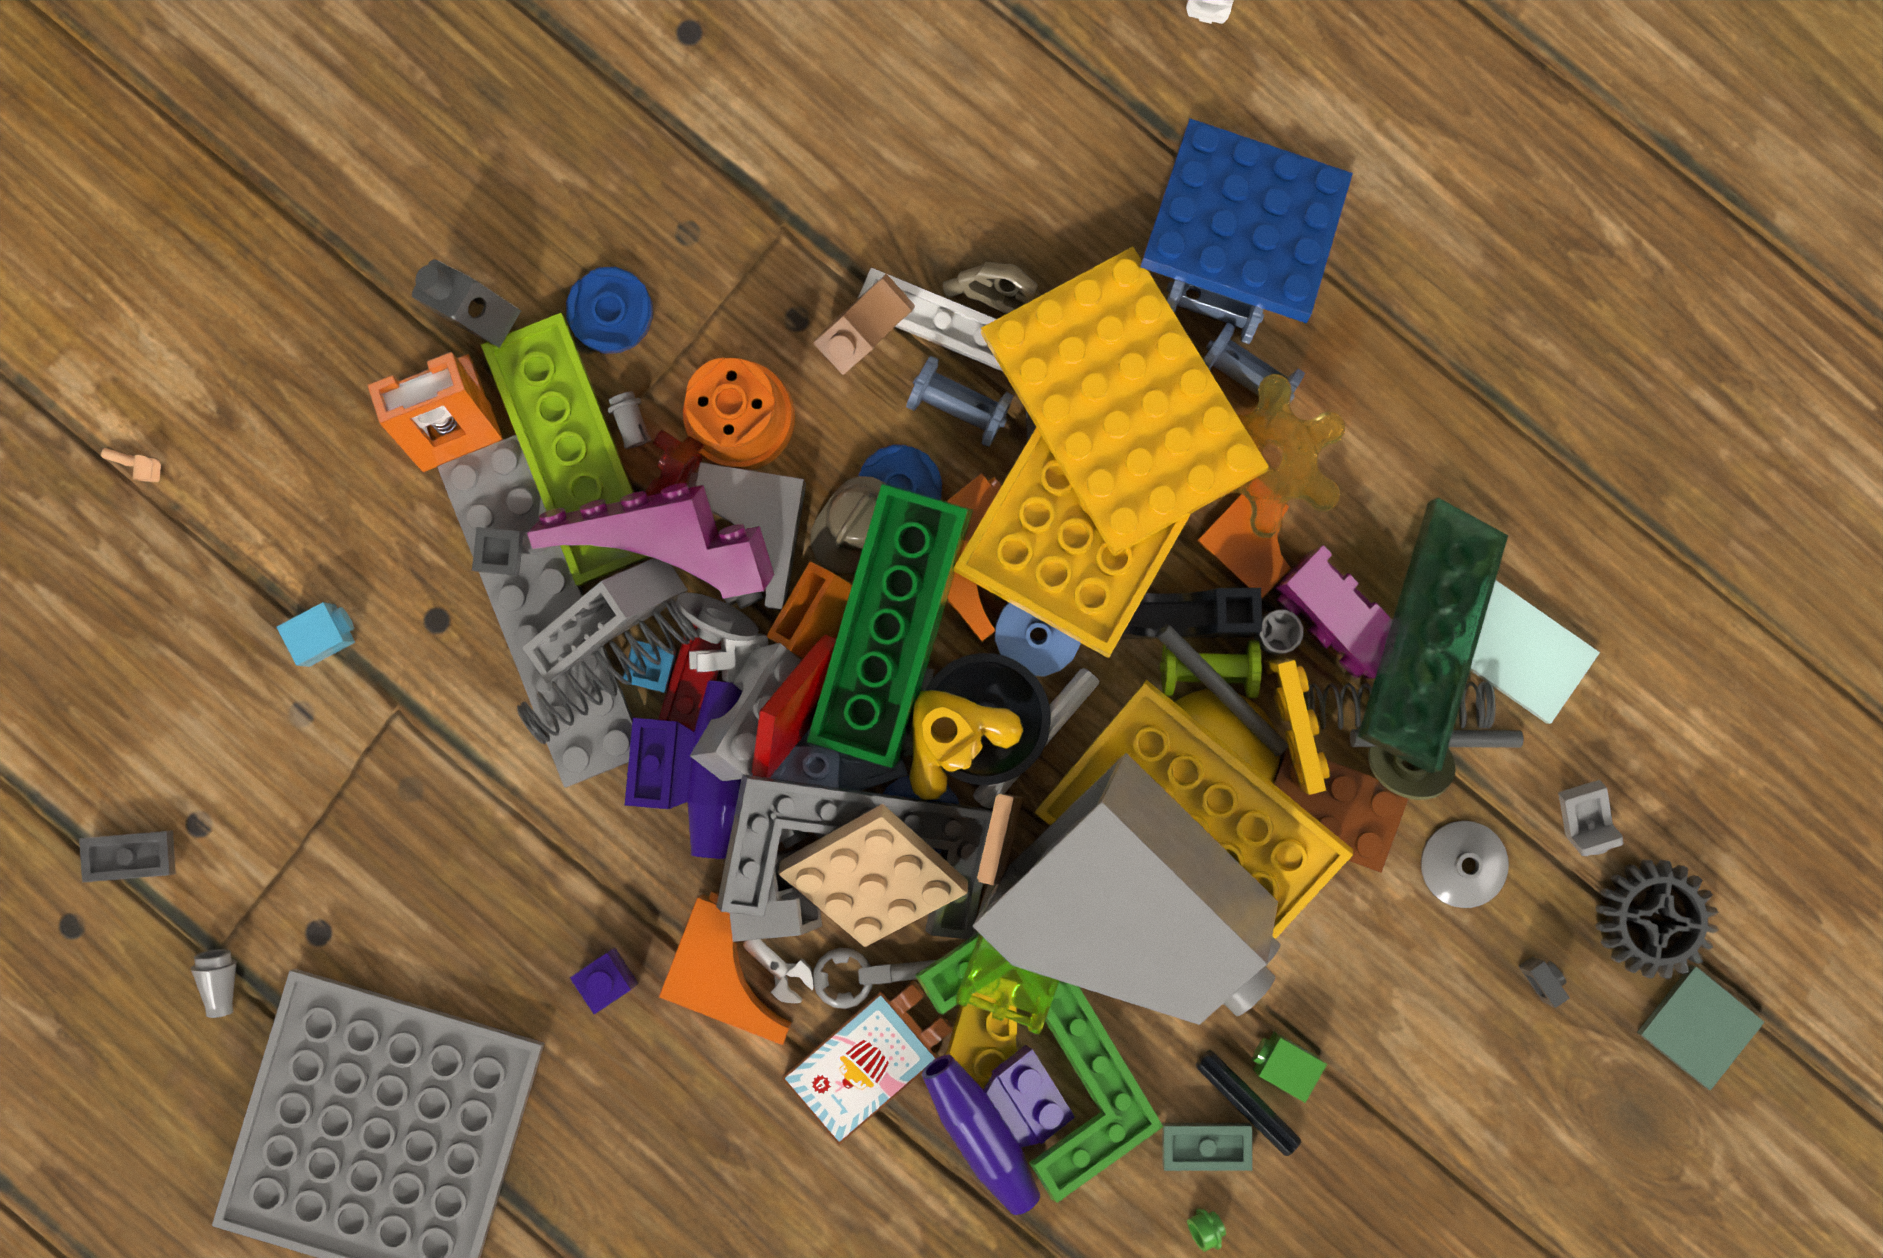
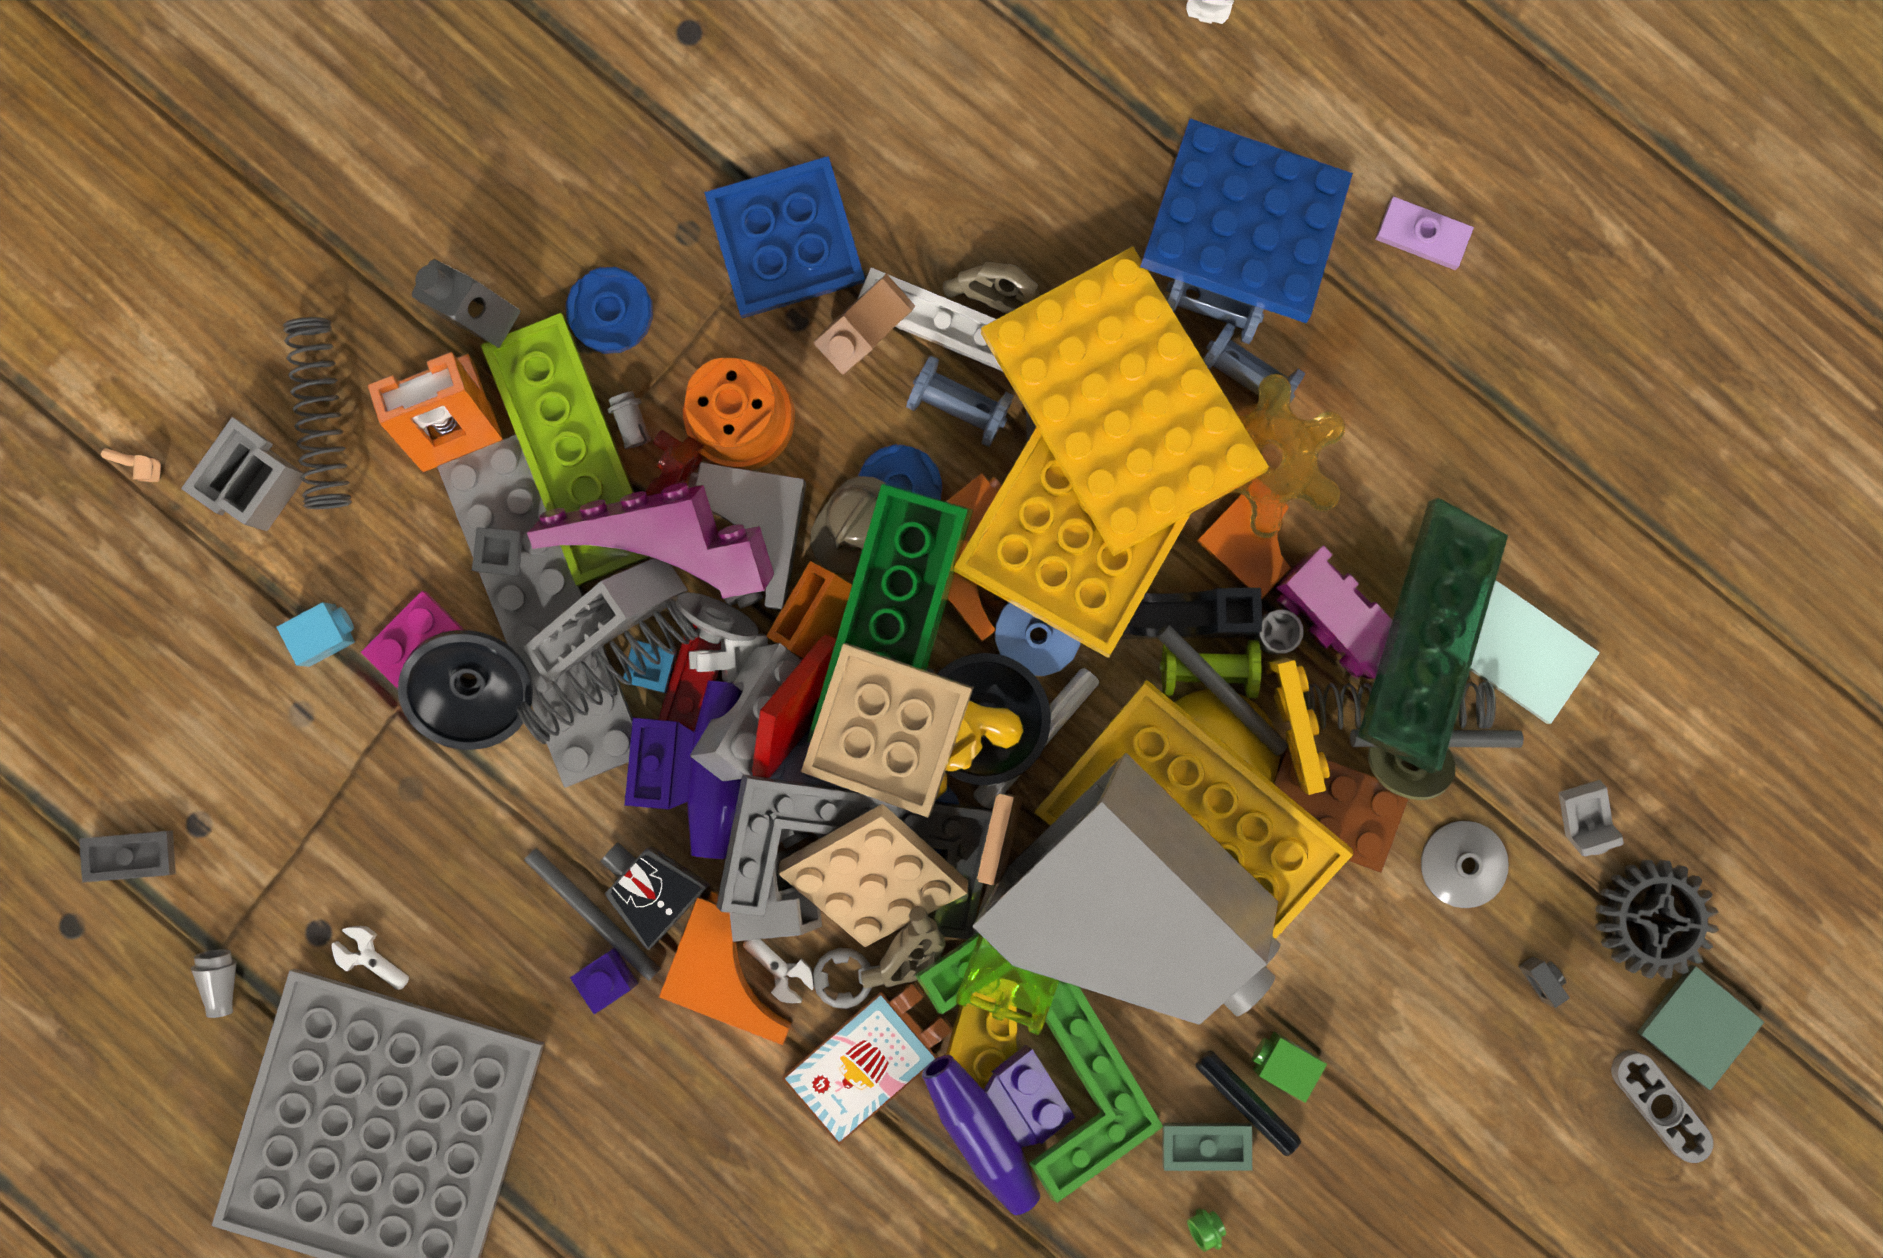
none -> light grey plate [181,417,304,531]
none -> dark grey piece [282,317,352,509]
none -> white bar [331,926,409,990]
none -> dark pink plate [361,591,464,689]
none -> black dish [398,630,533,750]
none -> dark grey bar [524,848,661,981]
none -> torso [600,842,710,950]
none -> blue plate [704,156,865,319]
none -> tan plate [801,643,974,818]
none -> dark tan piece [861,907,945,989]
none -> lavender plate [1375,196,1474,270]
none -> light grey beam [1611,1050,1713,1163]

